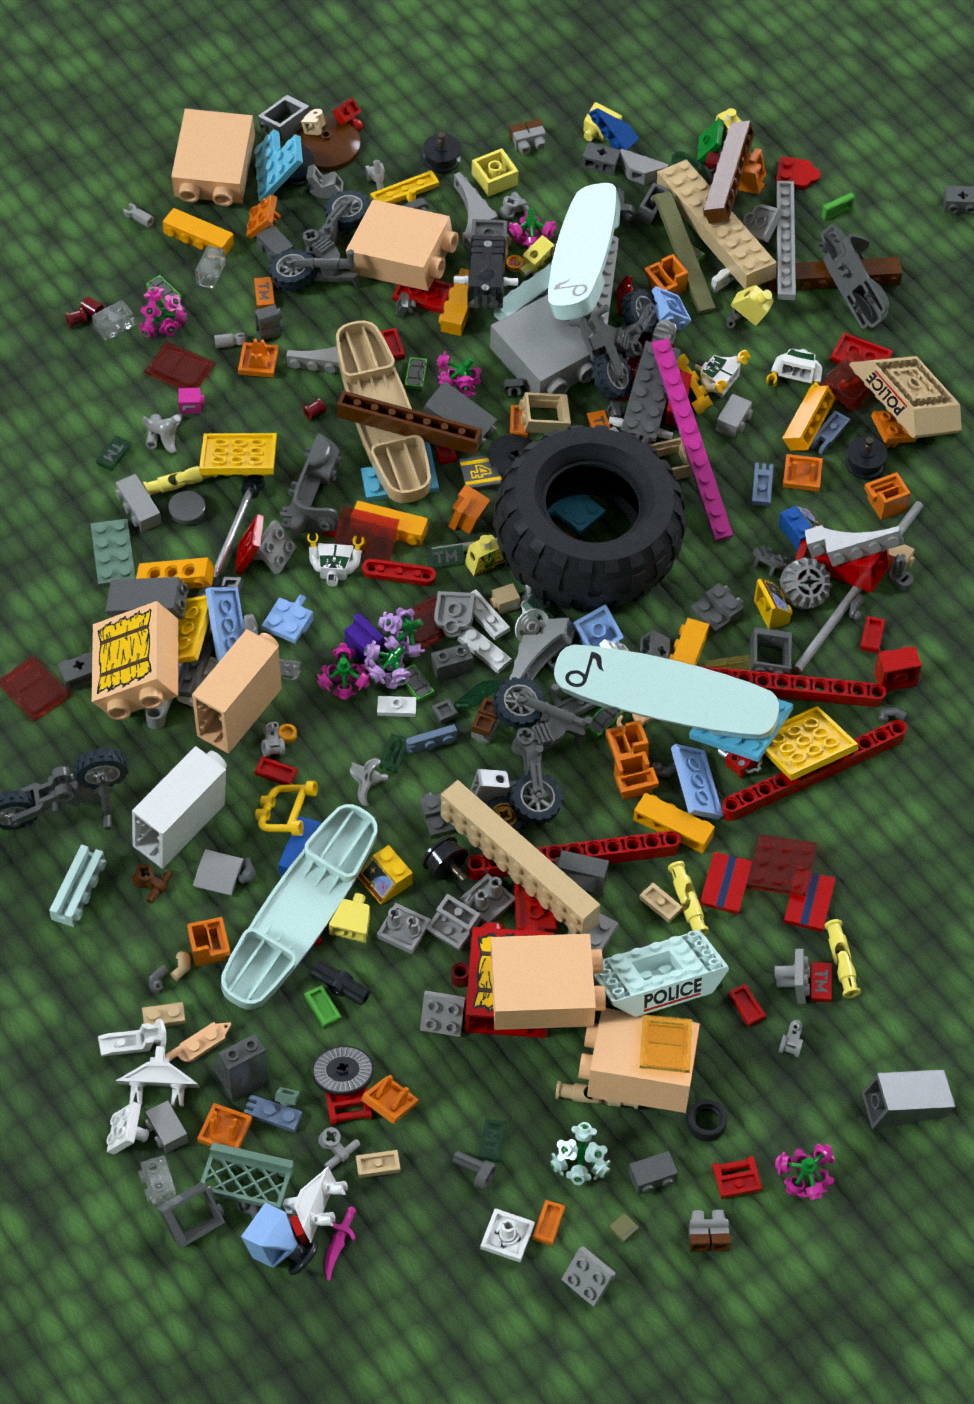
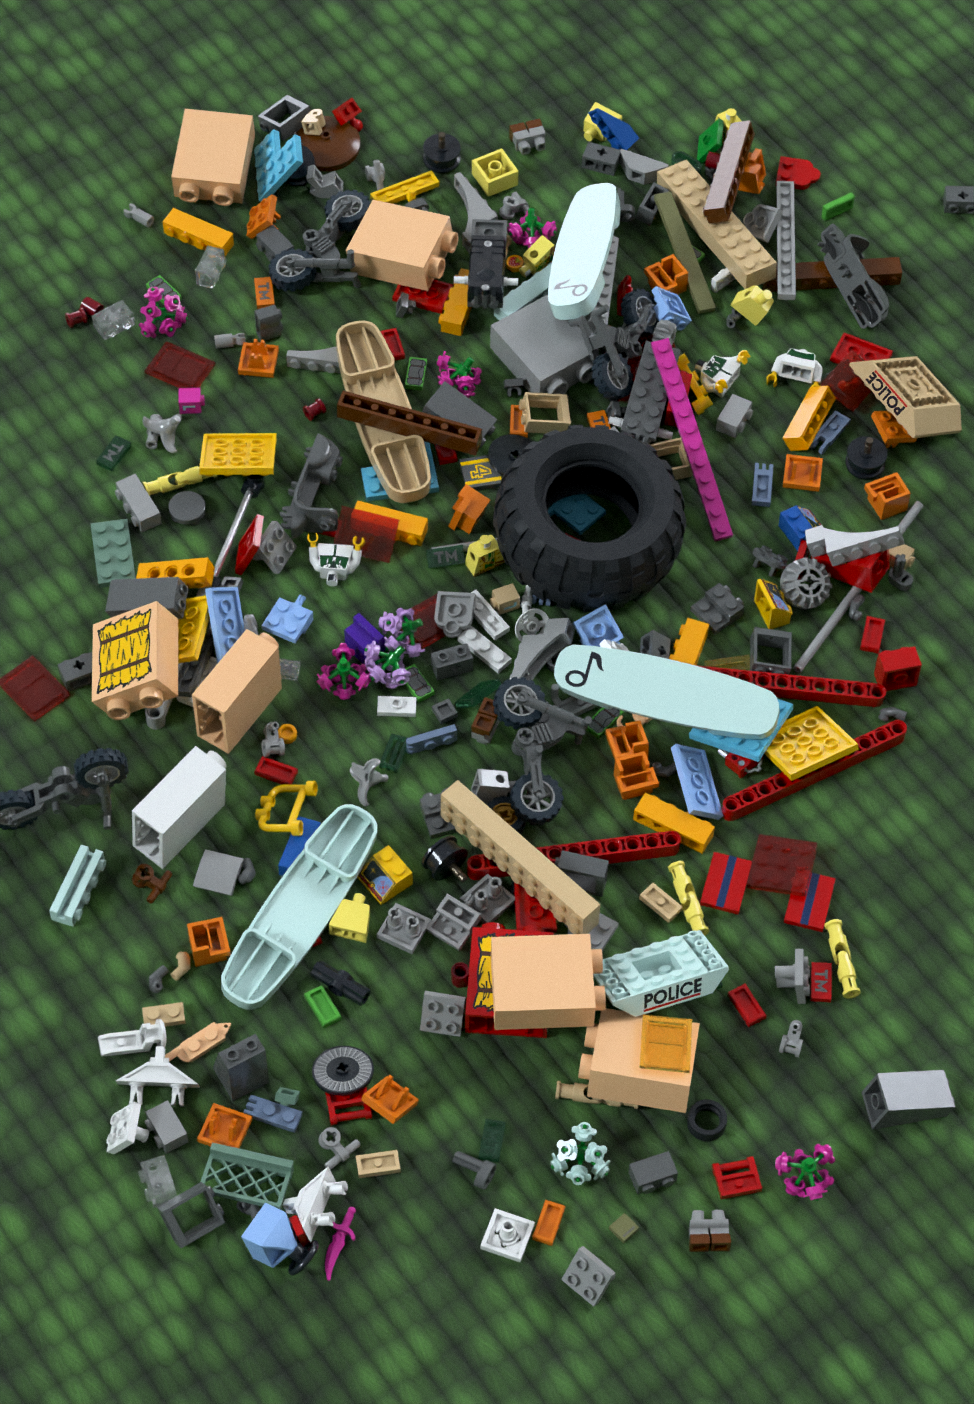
red plate [362,559,436,586] -> none
sand green plate [522,593,554,621] -> none

